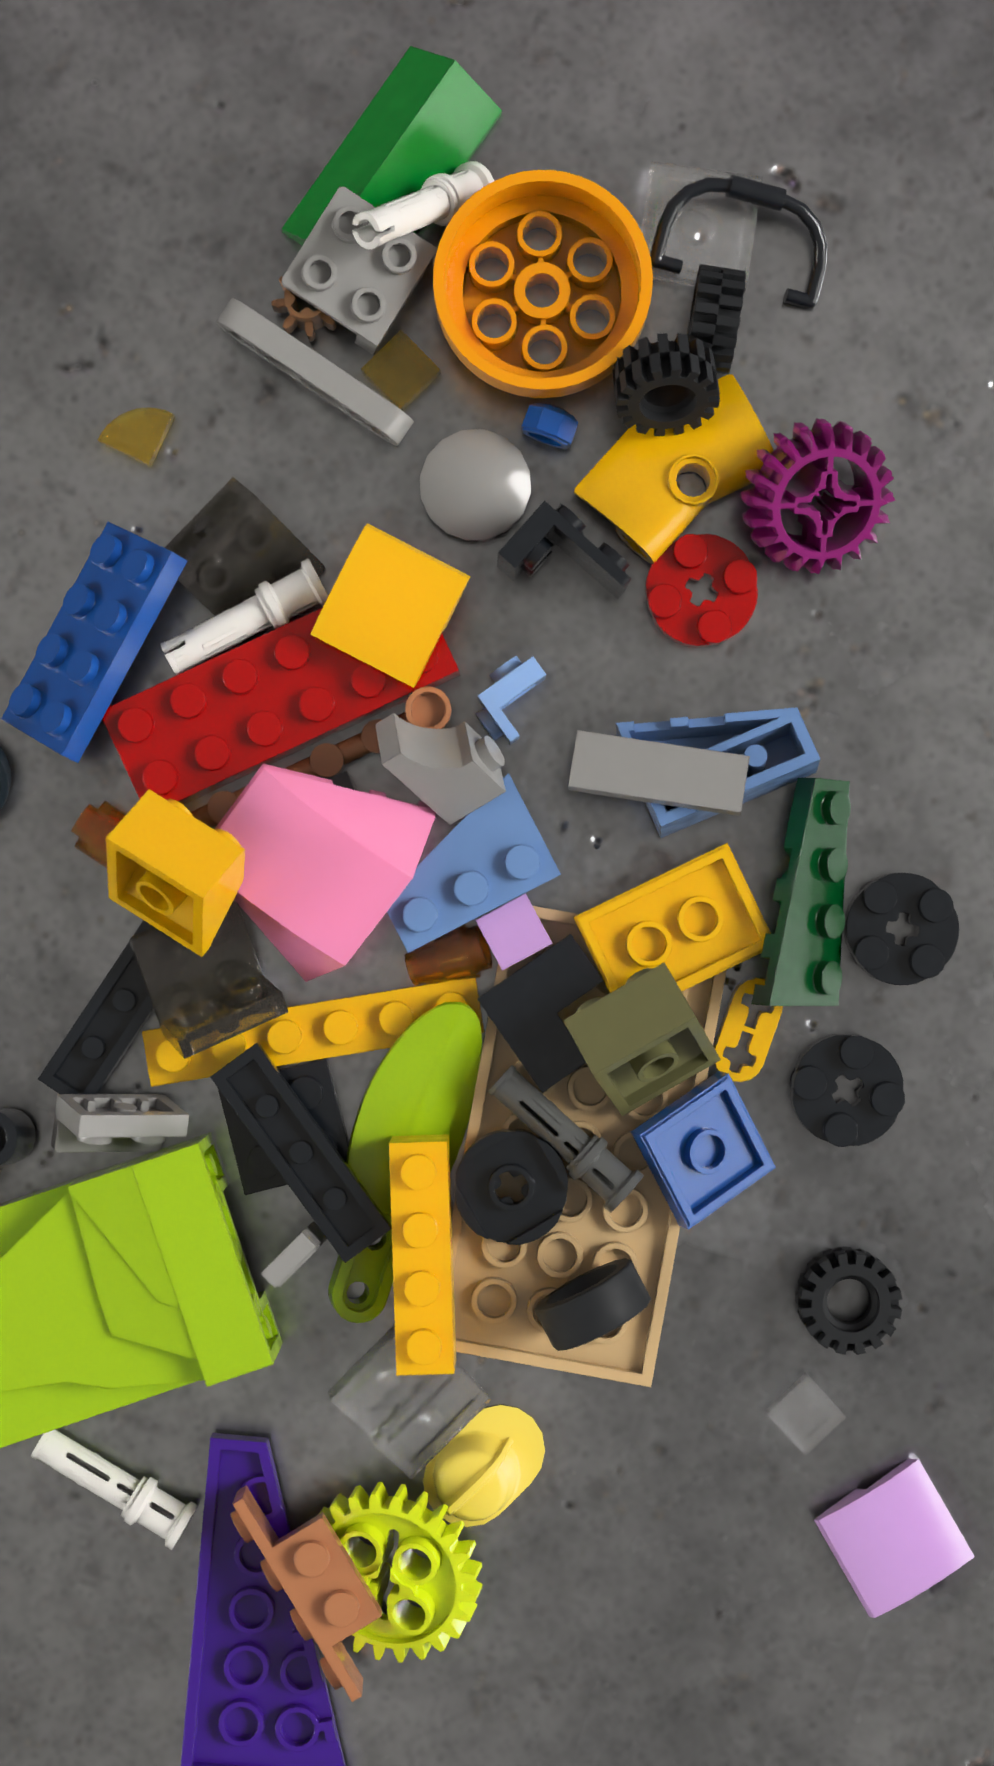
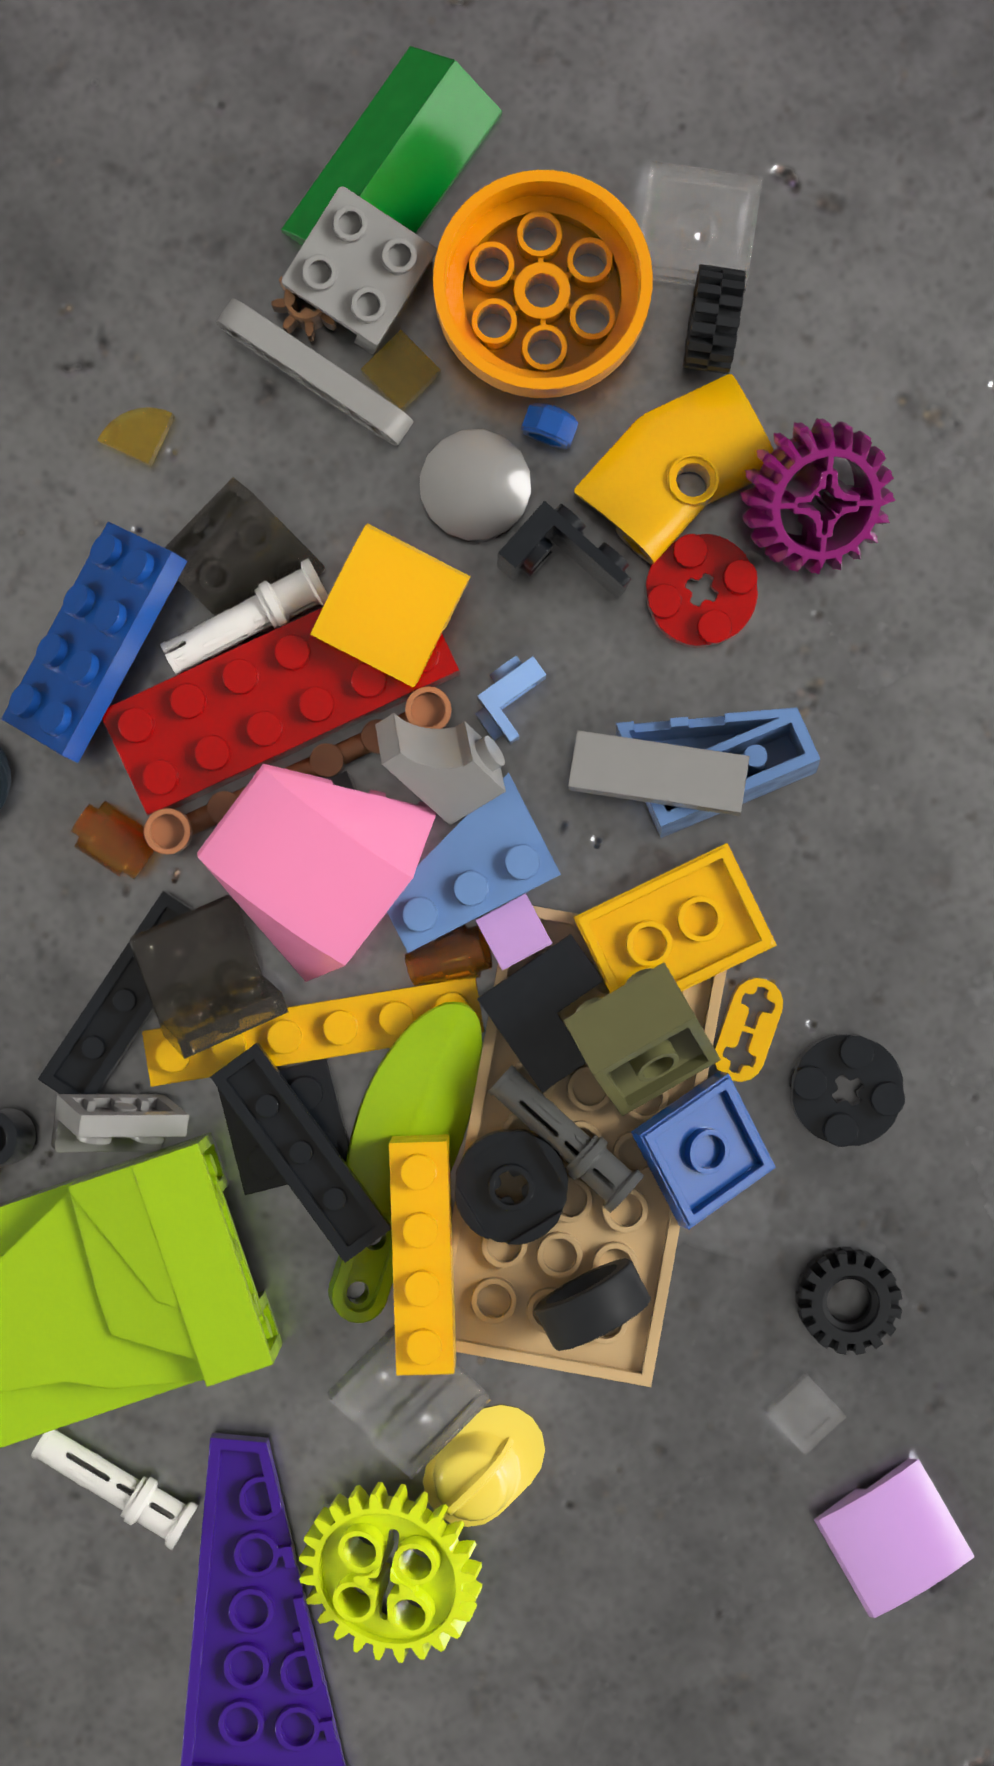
yellow slope [106,790,245,957] -> none
nougat bracket [231,1485,382,1702] -> none
light grey tile [261,1221,327,1288] -> none
white pin [352,161,494,250] -> none
black tyre [612,333,720,436] -> none
black piece [650,175,828,308] -> none
dark green wing [751,778,851,1006] -> none
black plate [844,873,959,985] -> none

